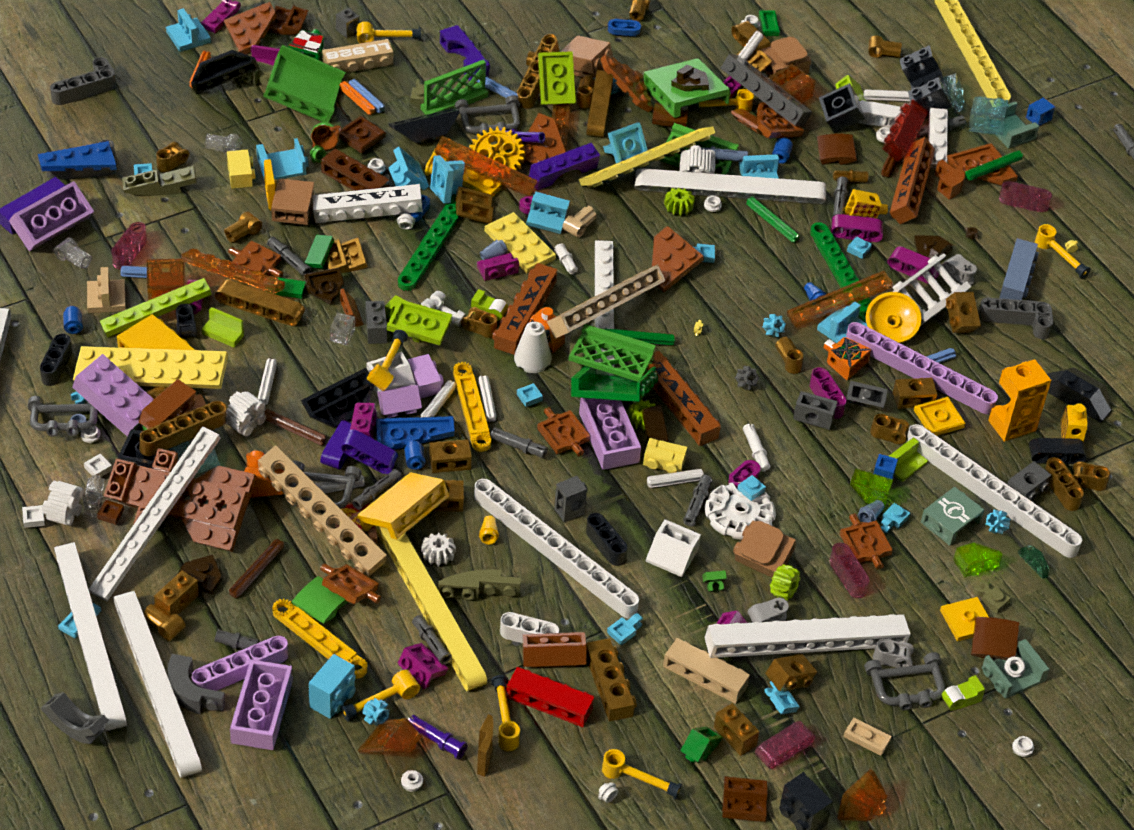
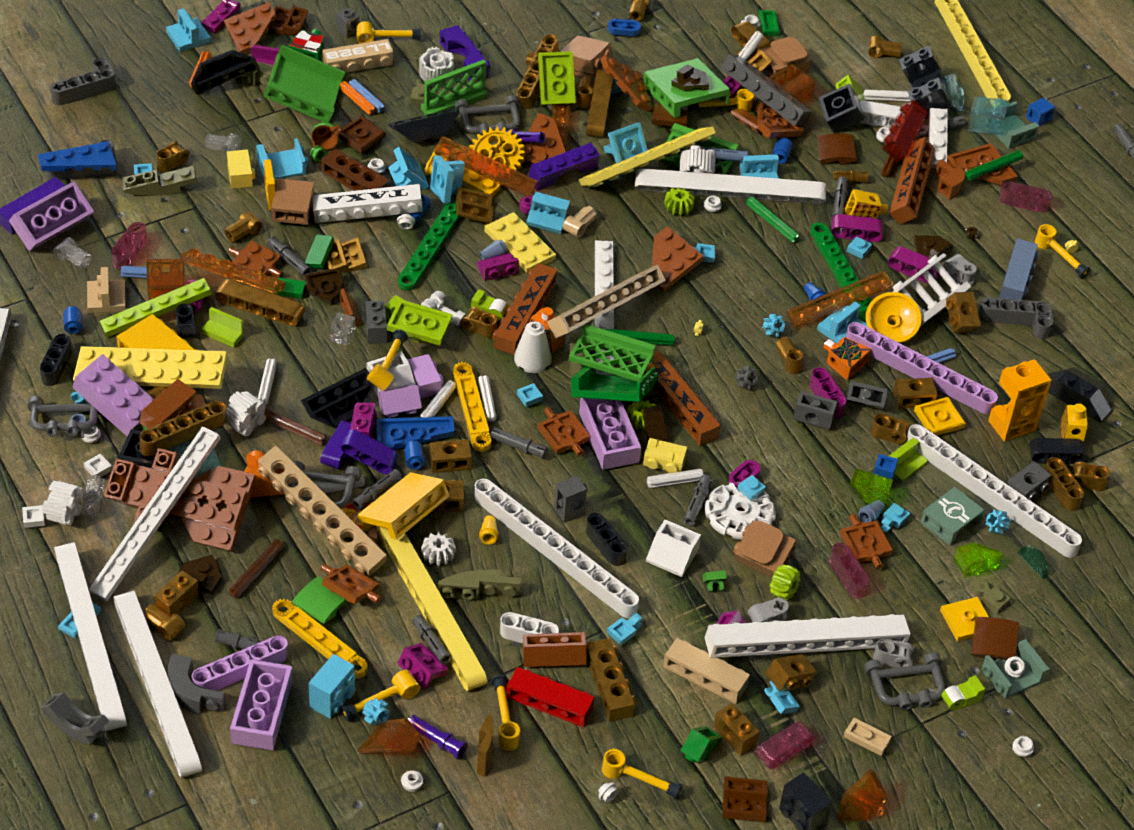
reddish brown plate [97,500,124,525] -> none
medium blue axle [477,77,518,98] -> none
white axle [554,243,578,275] -> none
white axle [743,424,770,472] -> none
none -> white brick [419,47,454,86]

